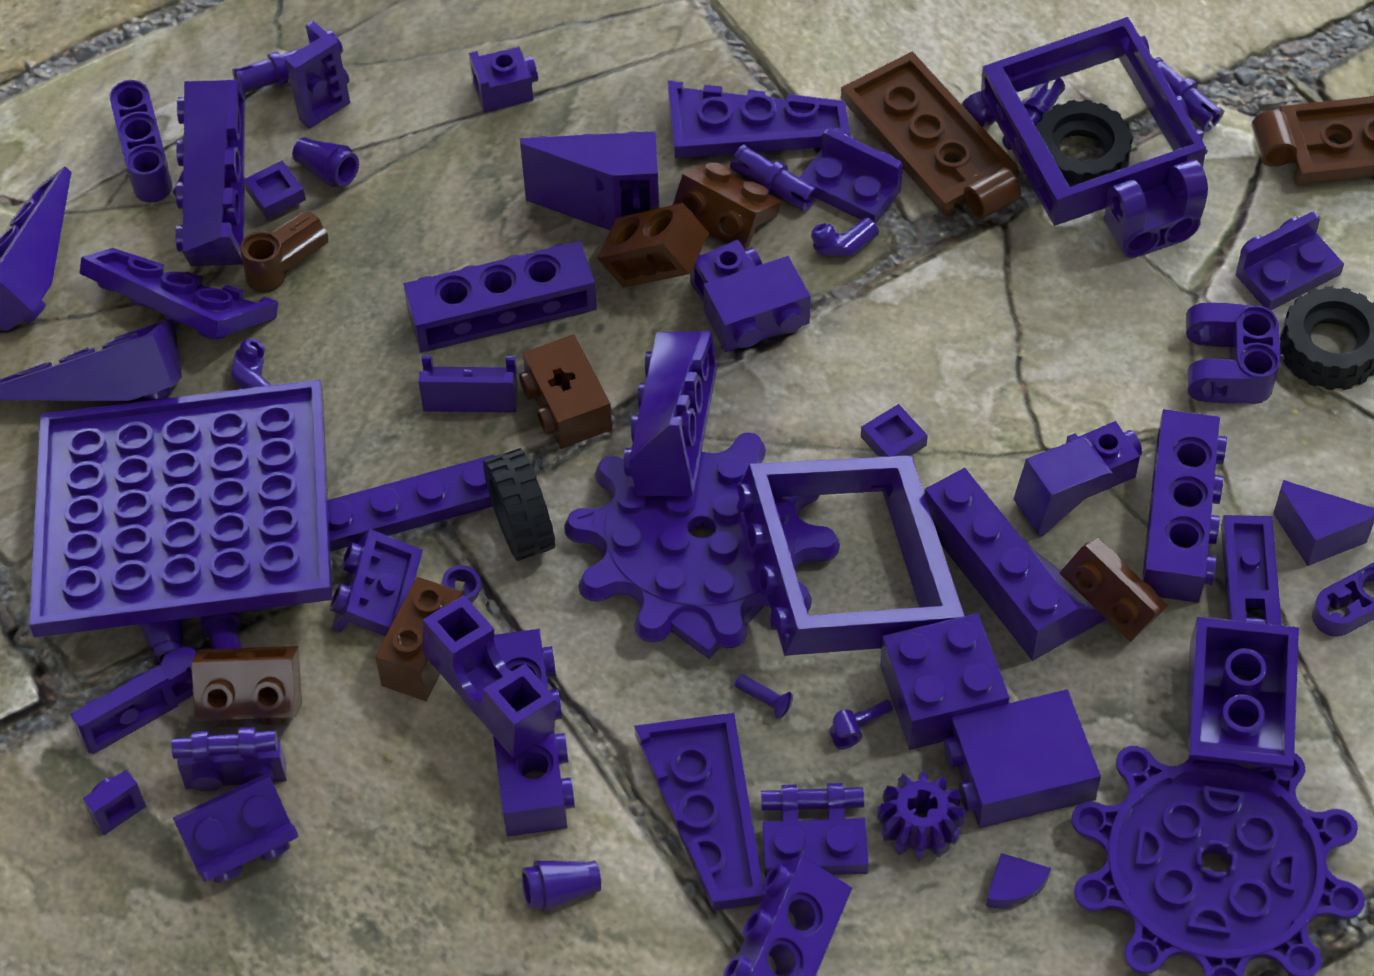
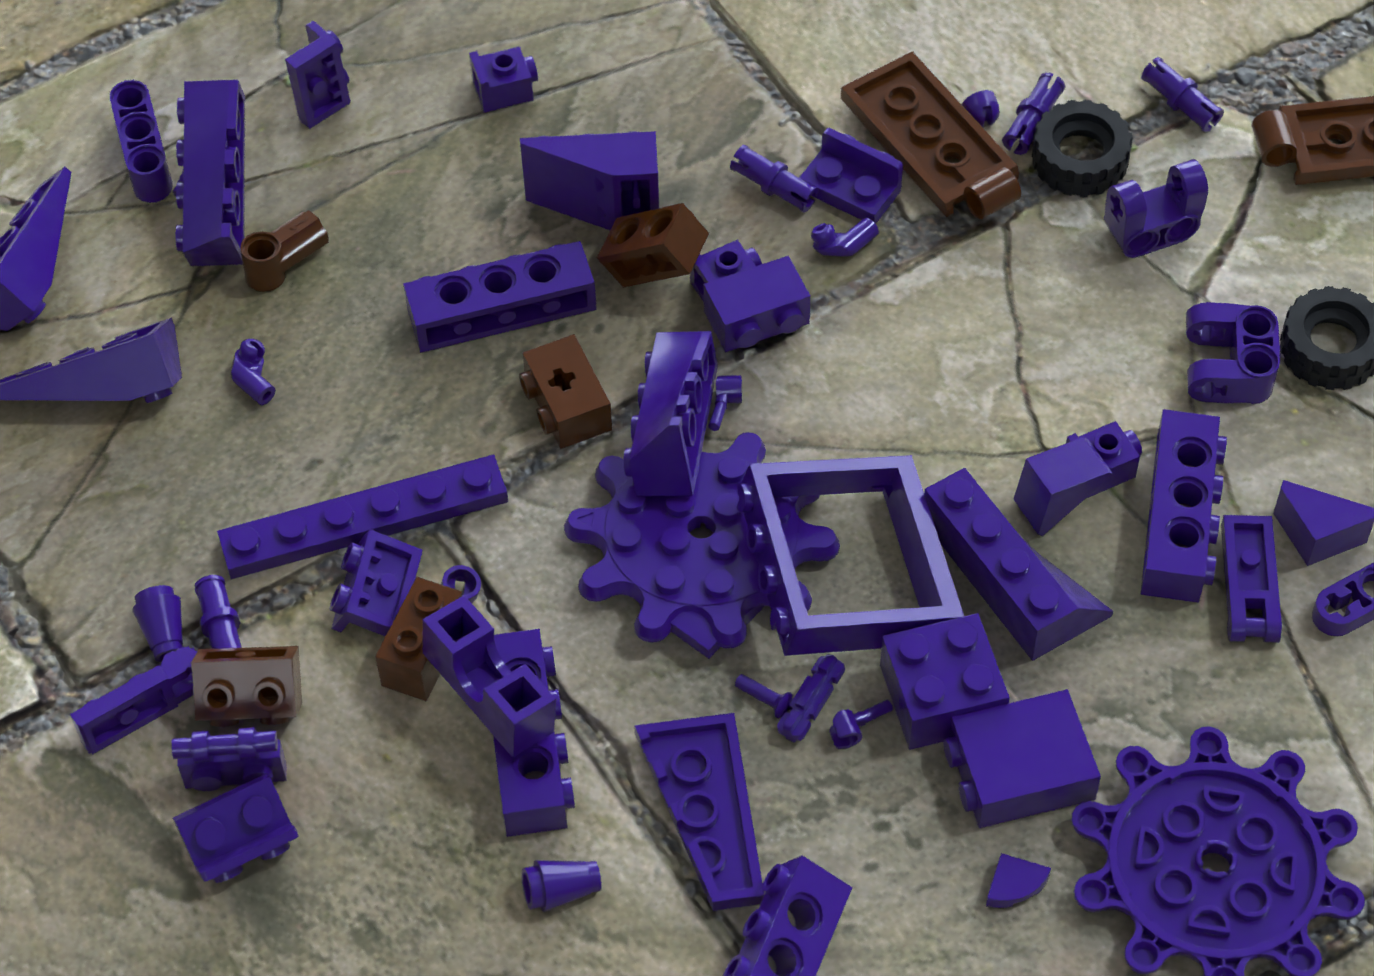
dark purple plate [29,380,333,638] -> none
dark purple wing [79,248,279,339] -> none
dark purple plate [83,770,146,836] -> none
dark purple pin [232,47,304,94] -> none
dark purple plate [245,160,306,219] -> none
dark purple cone [292,137,359,187] -> none
dark purple hinge [418,355,519,412] -> none
black tyre [483,448,556,561] -> none
dark purple wing [668,80,850,158] -> none
reddish brown bracket [673,162,782,249] -> none
dark purple plate [761,783,869,877] -> none
dark purple plate [861,404,928,457] -> none
dark purple gear [877,769,966,861] -> none
dark purple window [981,17,1208,226] -> none
reddish brown bracket [1059,537,1168,642] -> none
dark purple slope [1188,616,1299,770] -> none
dark purple bracket [1235,211,1344,310] -> none
none -> dark purple hand [708,375,742,431]
none -> dark purple axle [777,654,845,742]

